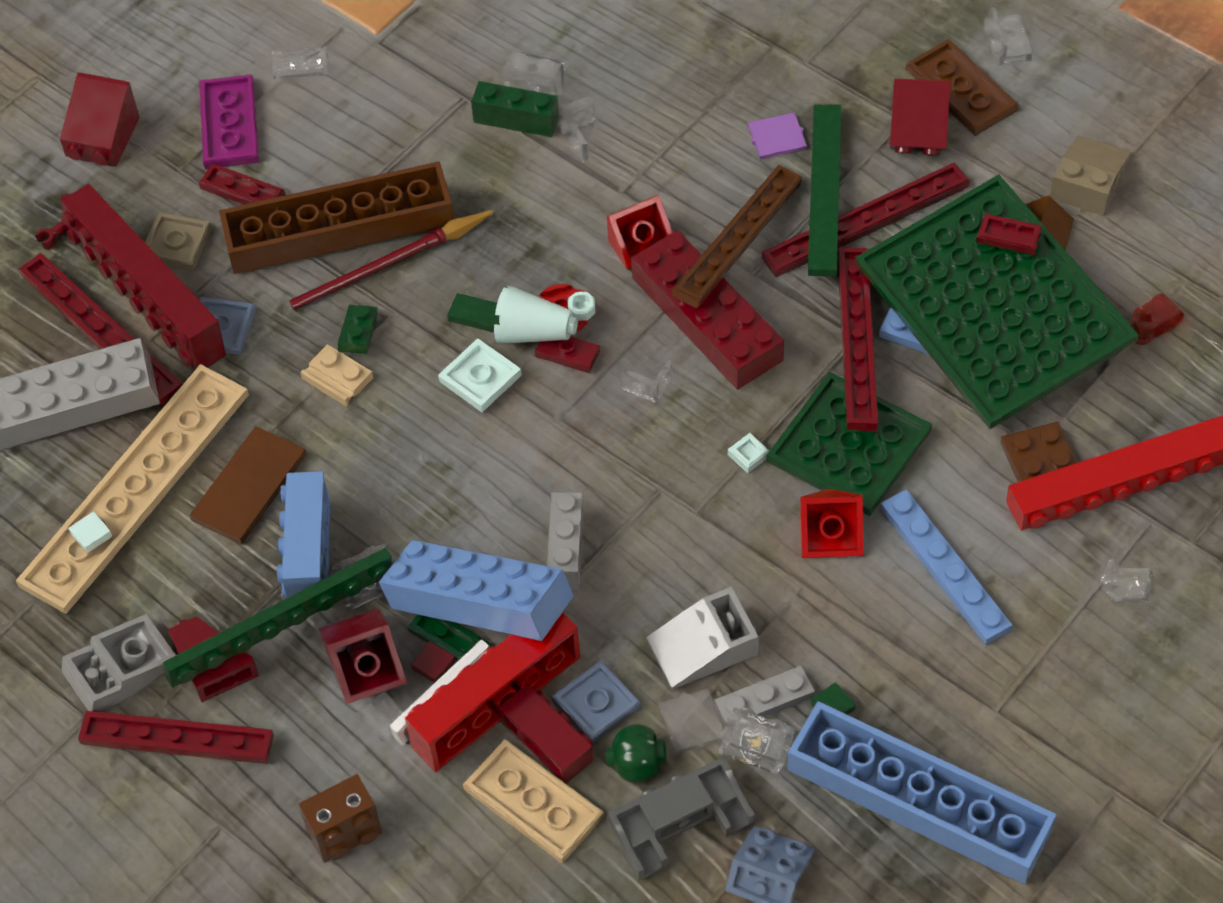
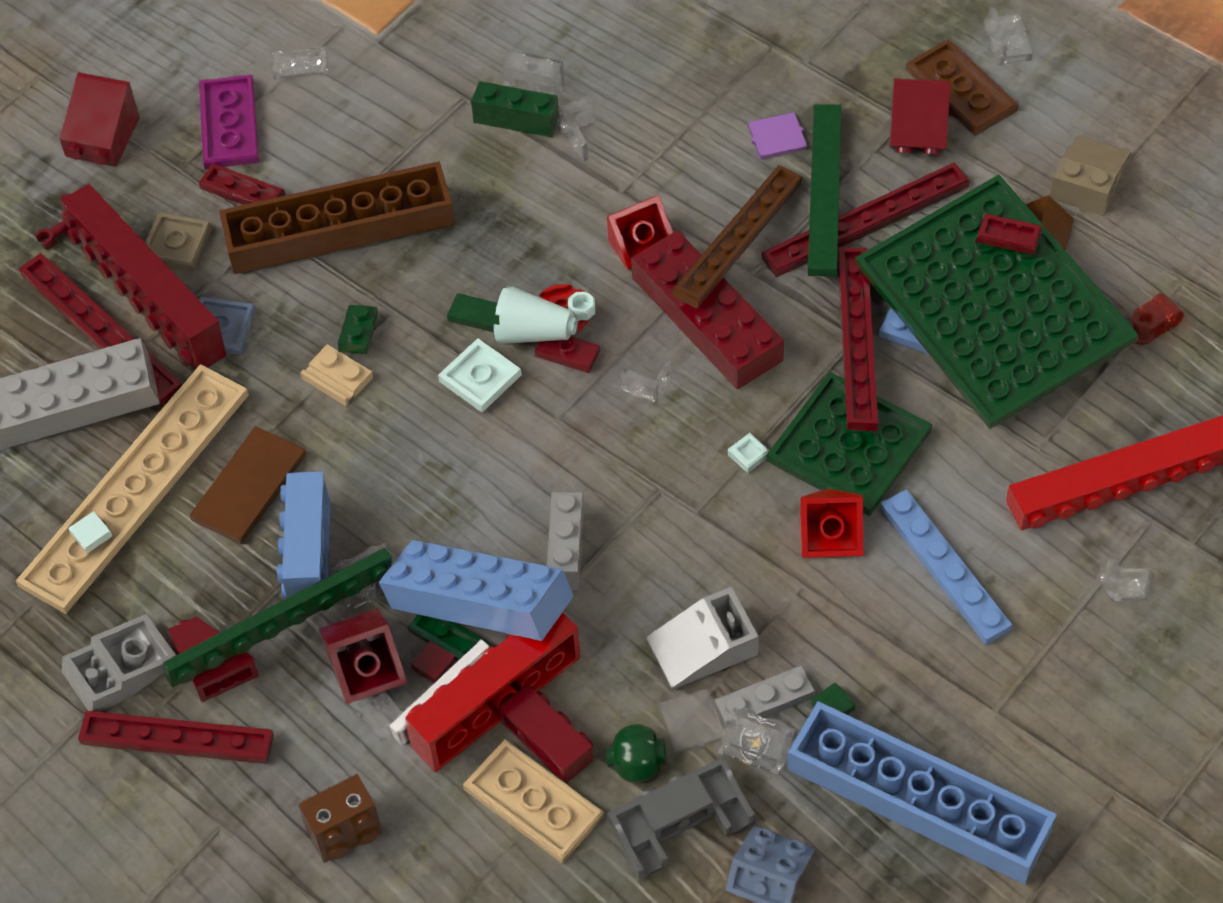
dark red piece [289,210,493,311] -> none
sand blue tile [552,660,641,744] -> none
reddish brown plate [1000,422,1077,482] -> none

